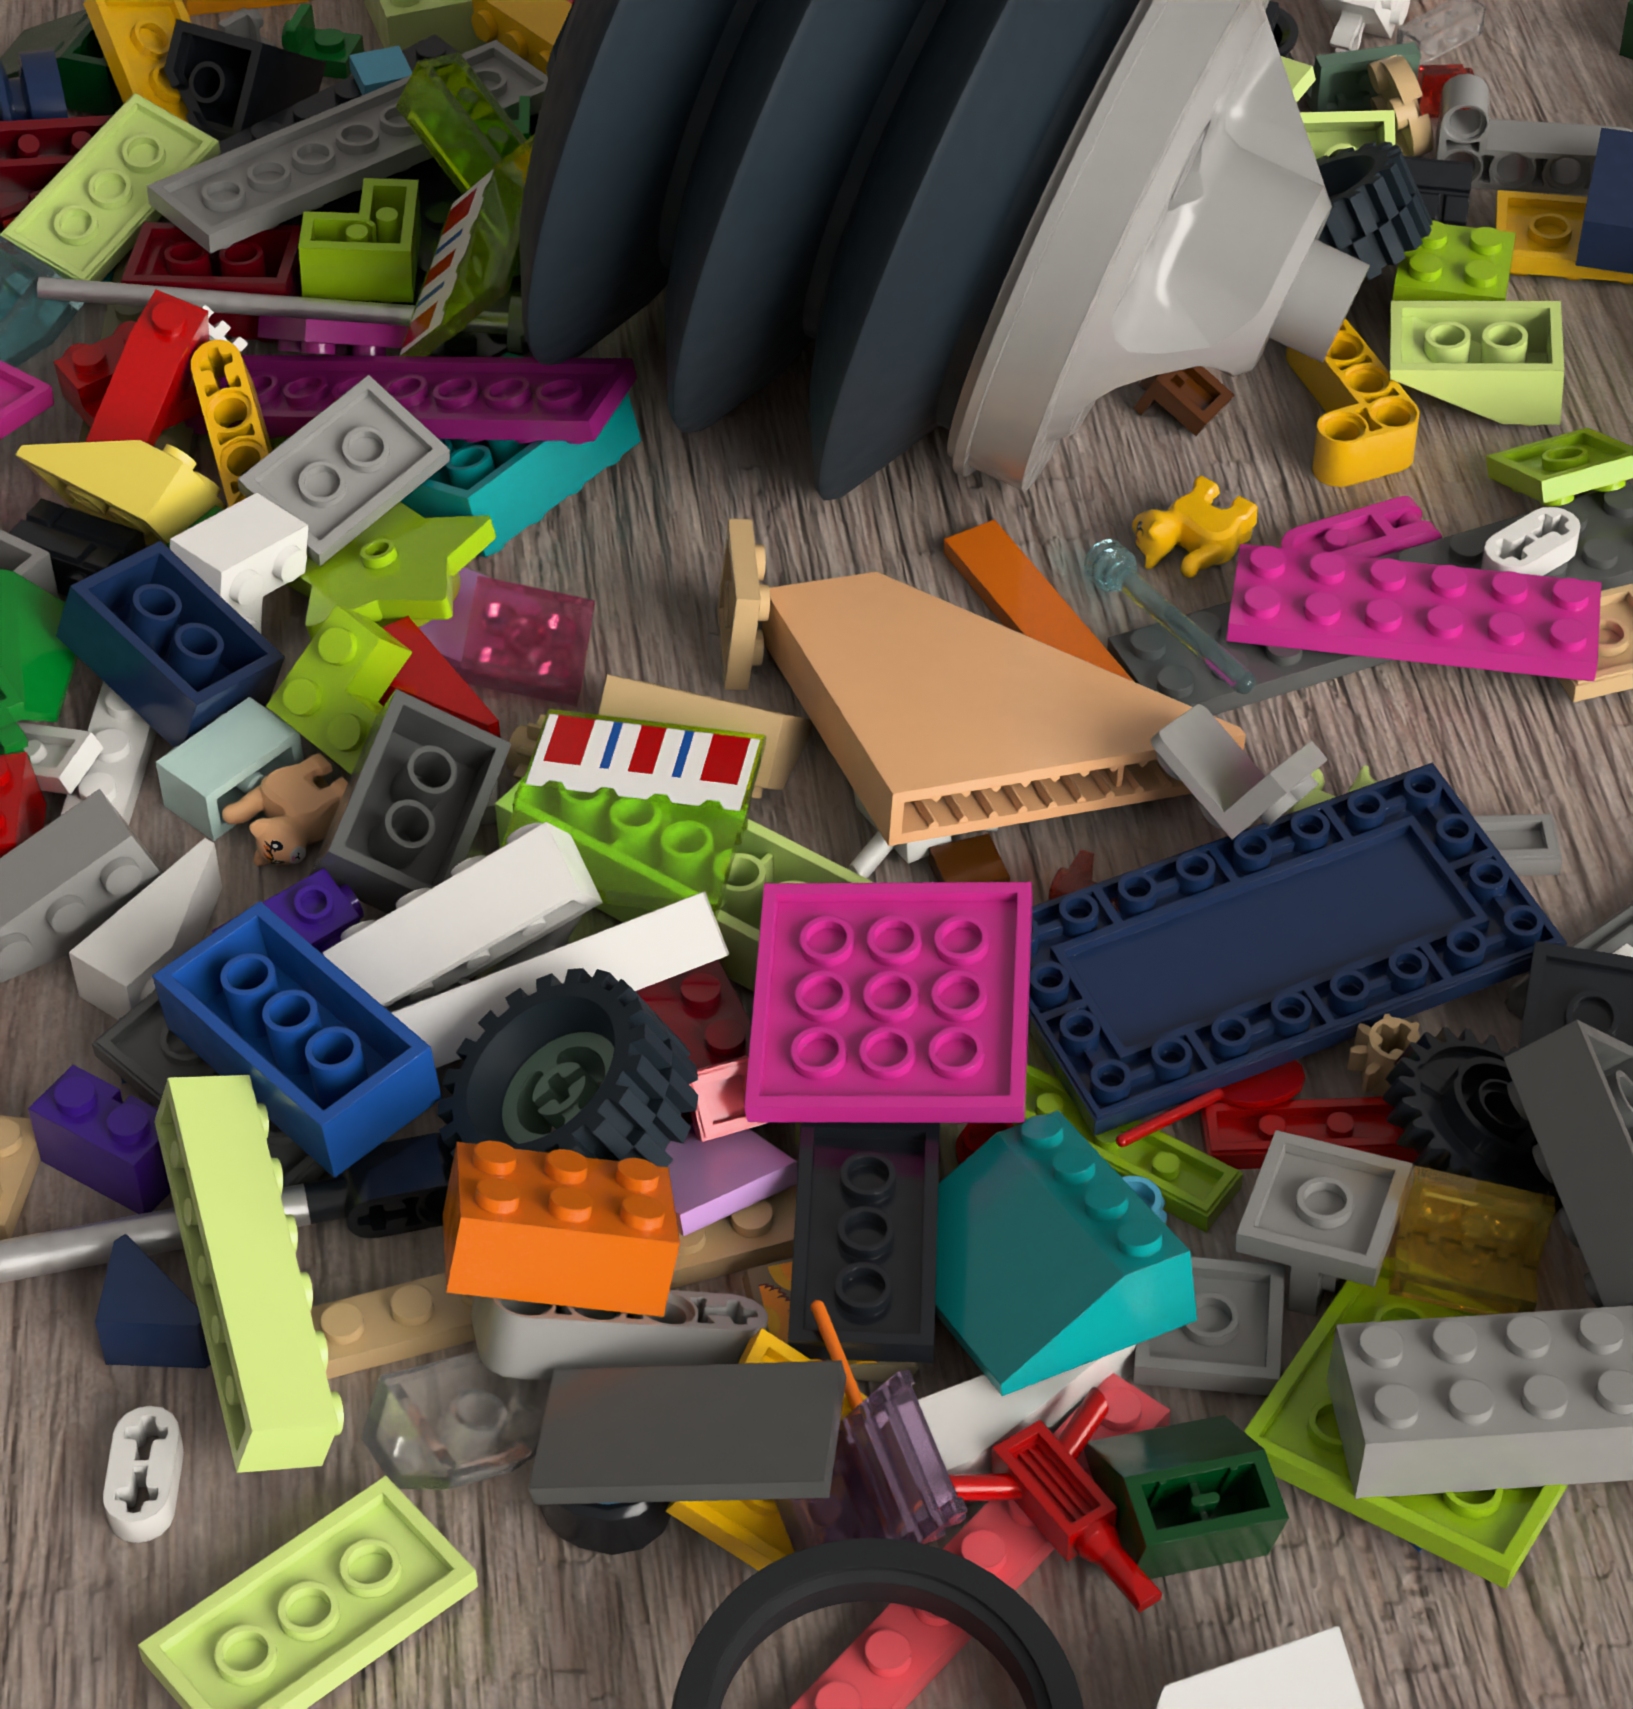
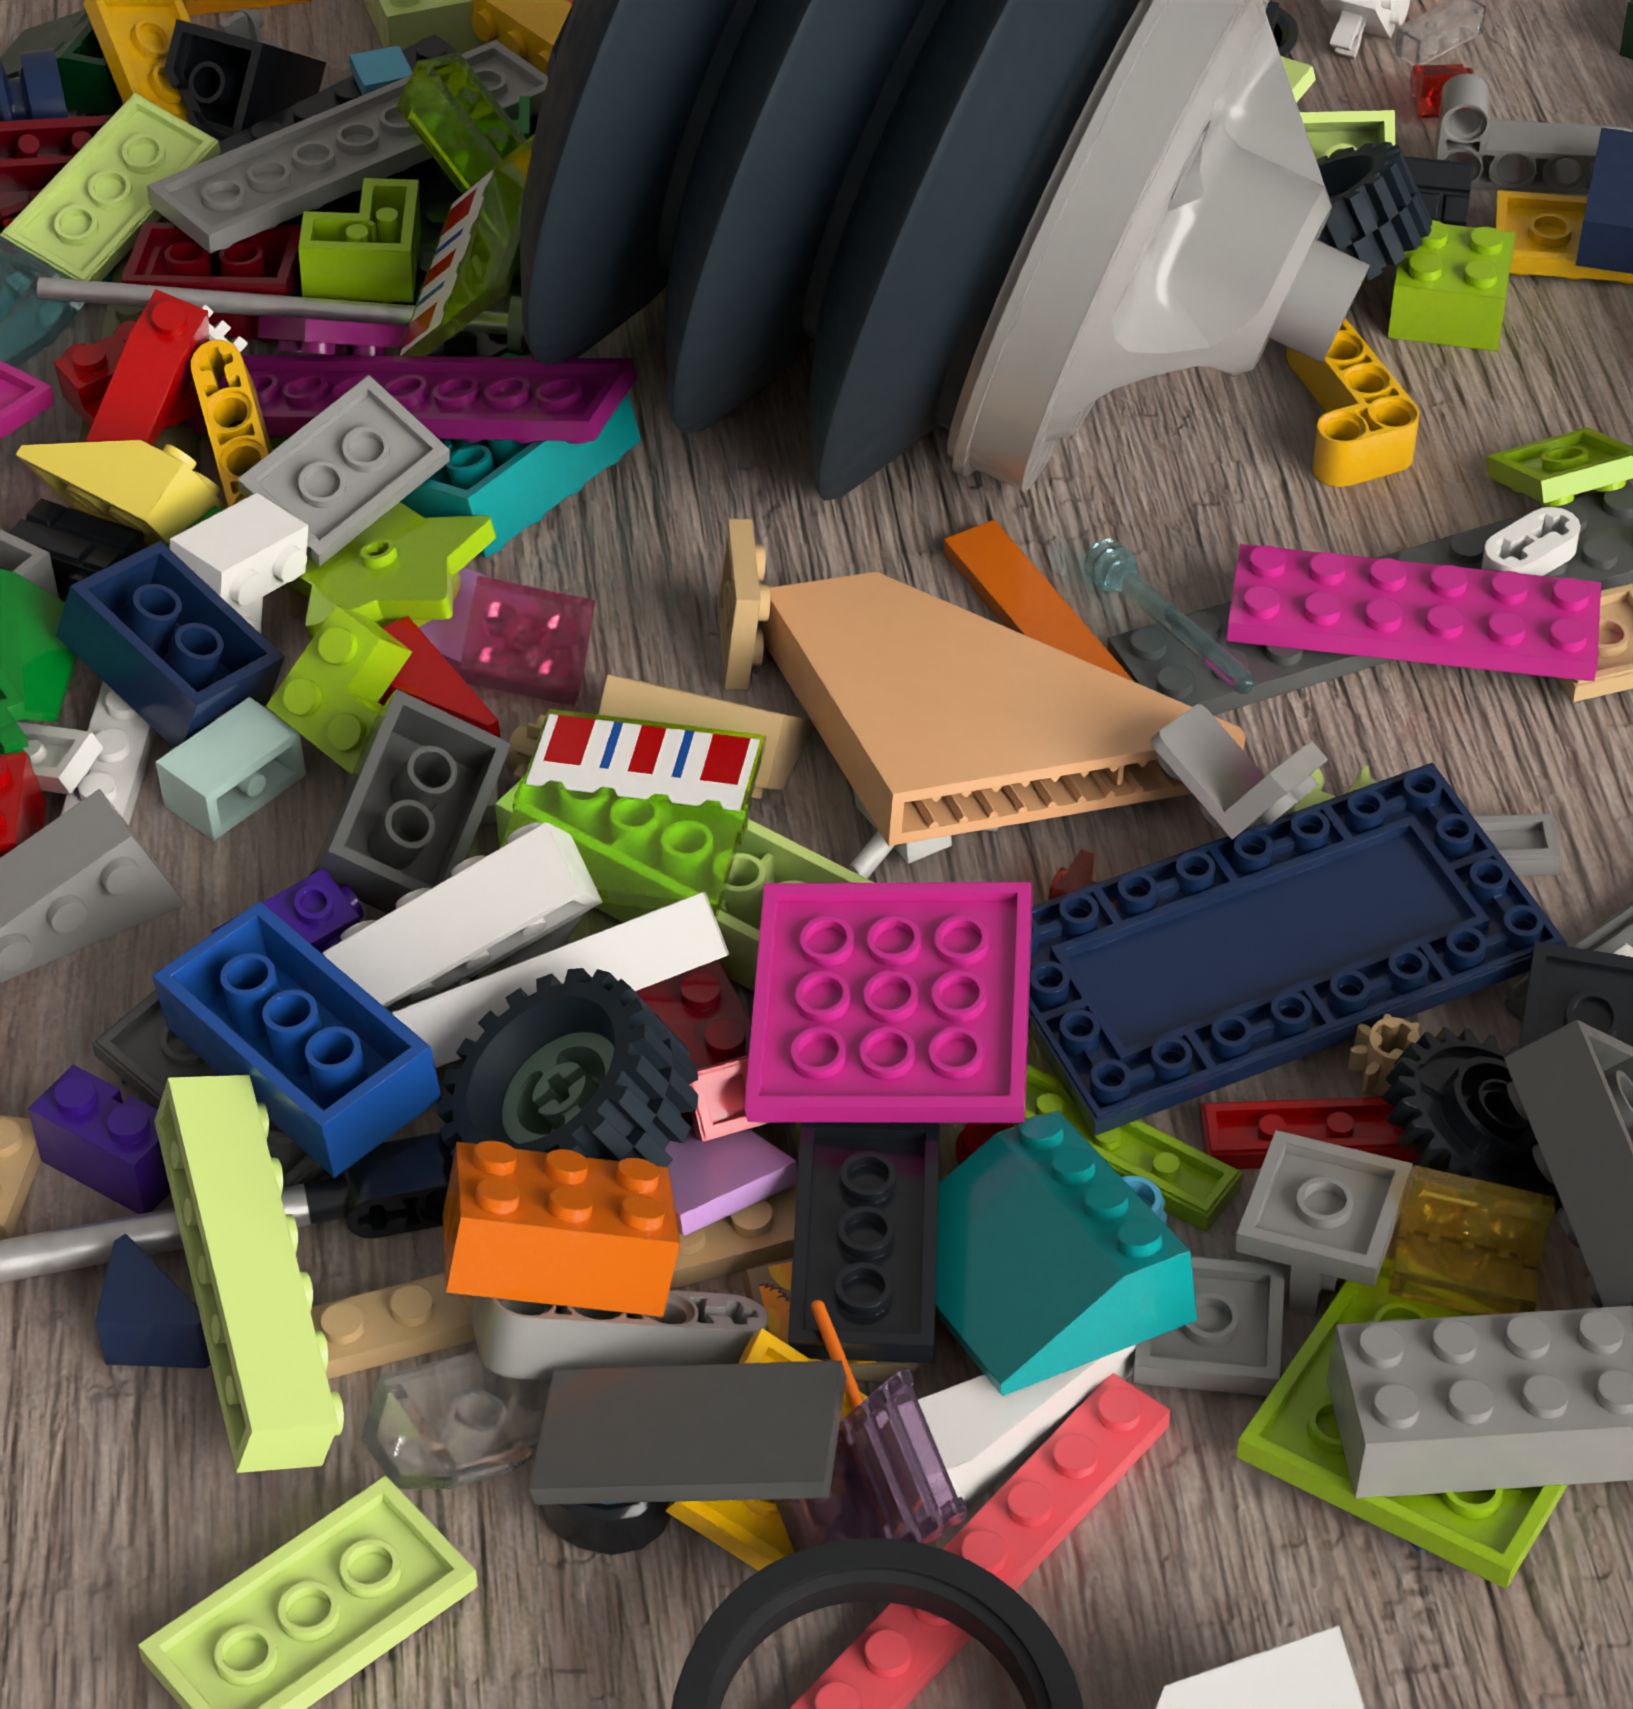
white slope [69,838,222,1021] -> none
white beam [103,1406,184,1543] -> none
light nougat animal [222,753,348,866] -> none
green bracket [282,3,364,79] -> none
reddish brown tile [929,833,1010,882] -> none
red piece [940,1387,1162,1613] -> none
dark green slope [1084,1415,1289,1579] -> none
red piece [1115,1060,1305,1148] -> none
yellow animal [1132,475,1258,578] -> none
reddish brown bracket [1133,366,1235,436] -> none
dark pink plate [1281,496,1442,558] -> none
sand green bracket [1303,42,1421,112] -> none
tan plate [1367,54,1433,157] -> none
yellowish green slope [1390,301,1564,426] -> none

